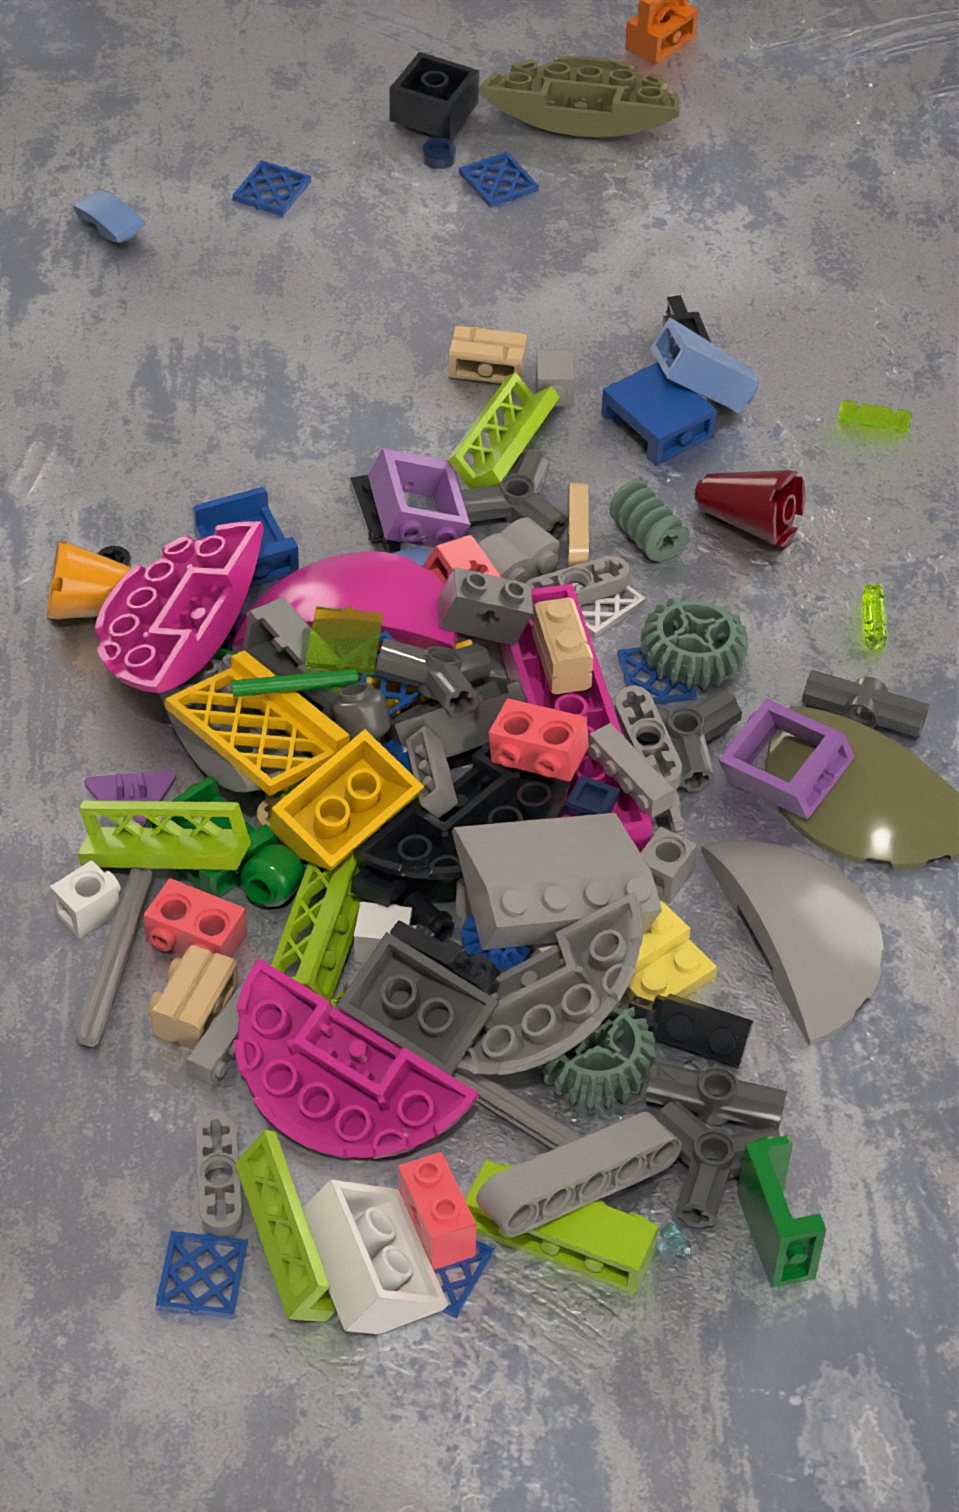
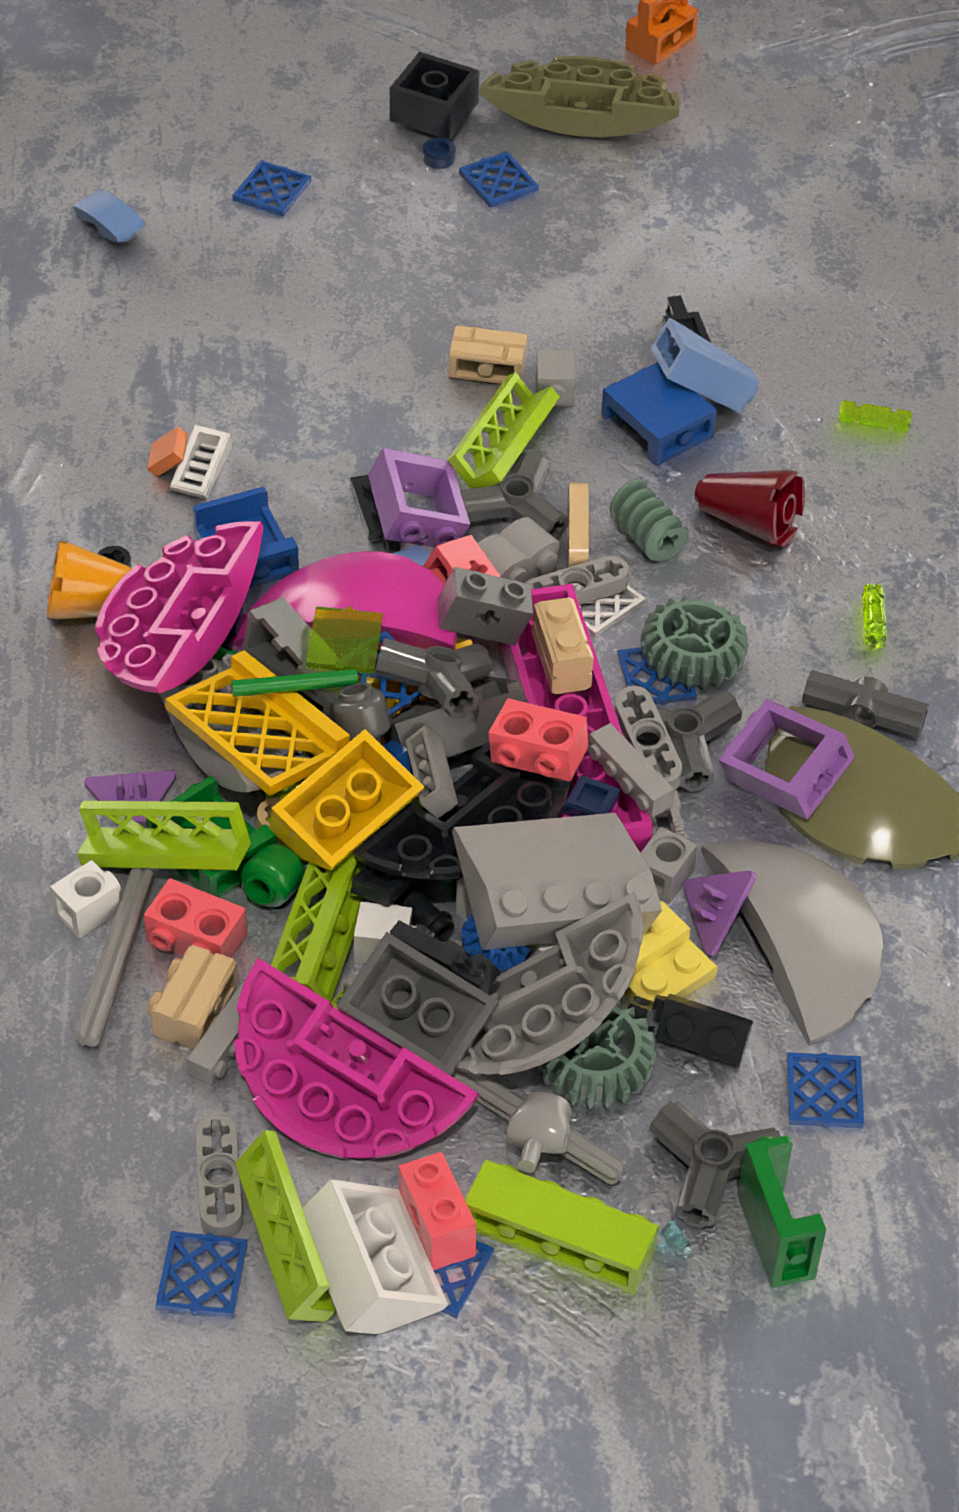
light grey beam [476,1112,682,1236] -> none
dark grey piece [645,1061,787,1131] -> none
none -> orange tile [147,427,187,477]
none -> white slope [170,425,232,499]
none -> light grey piece [507,1092,571,1173]
none -> medium lavender piece [683,870,756,956]
none -> blue window [787,1052,864,1129]

